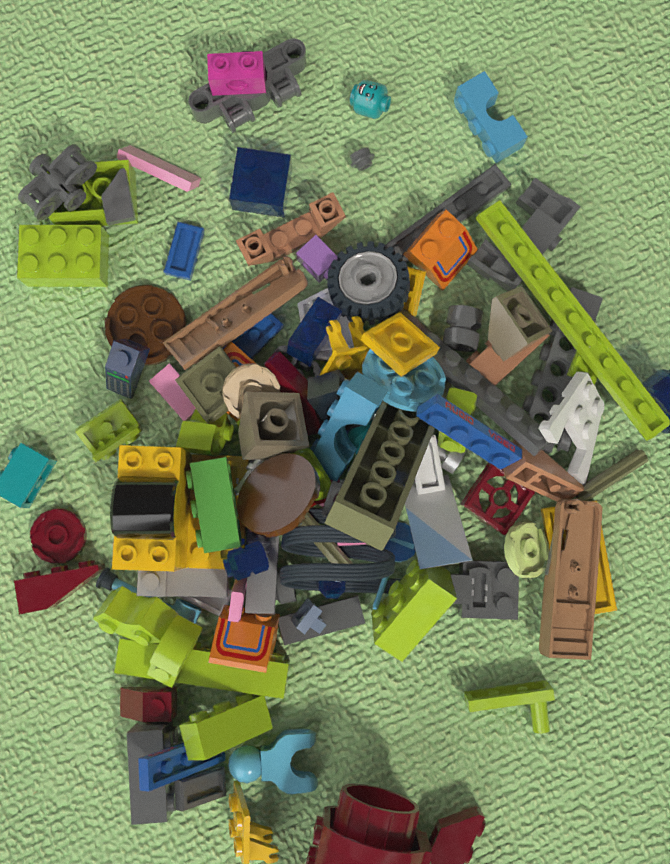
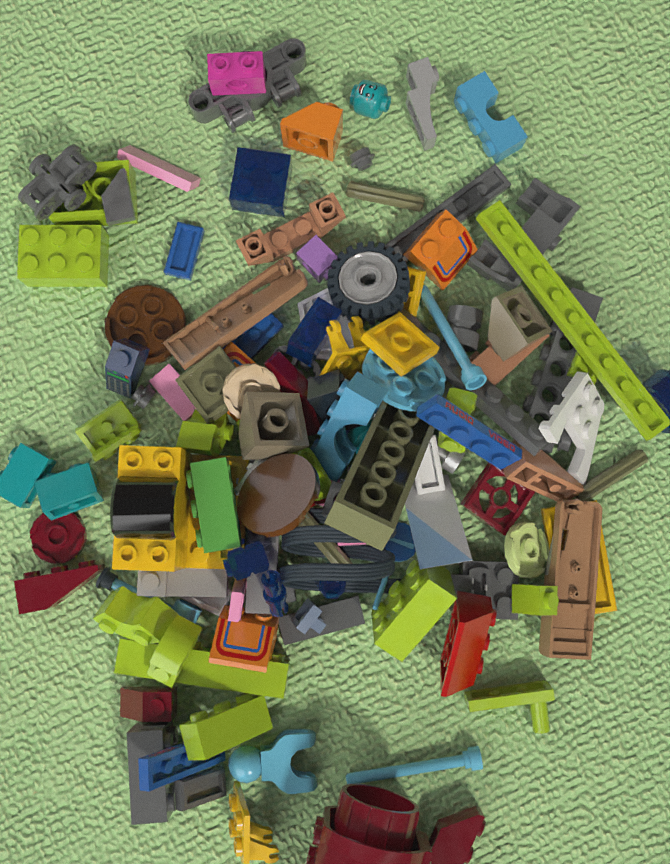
none -> teal brick [34,463,104,520]
none -> dark grey plate [131,384,156,409]
none -> clear blue pin [261,570,288,617]
none -> orange slope [280,102,343,162]
none -> olive axle [346,181,425,212]
none -> medium azure piece [346,746,483,784]
none -> light grey slope [406,57,439,151]
none -> medium azure piece [421,285,487,390]
none -> red slope [440,591,497,697]
none -> lime brick [512,584,559,616]

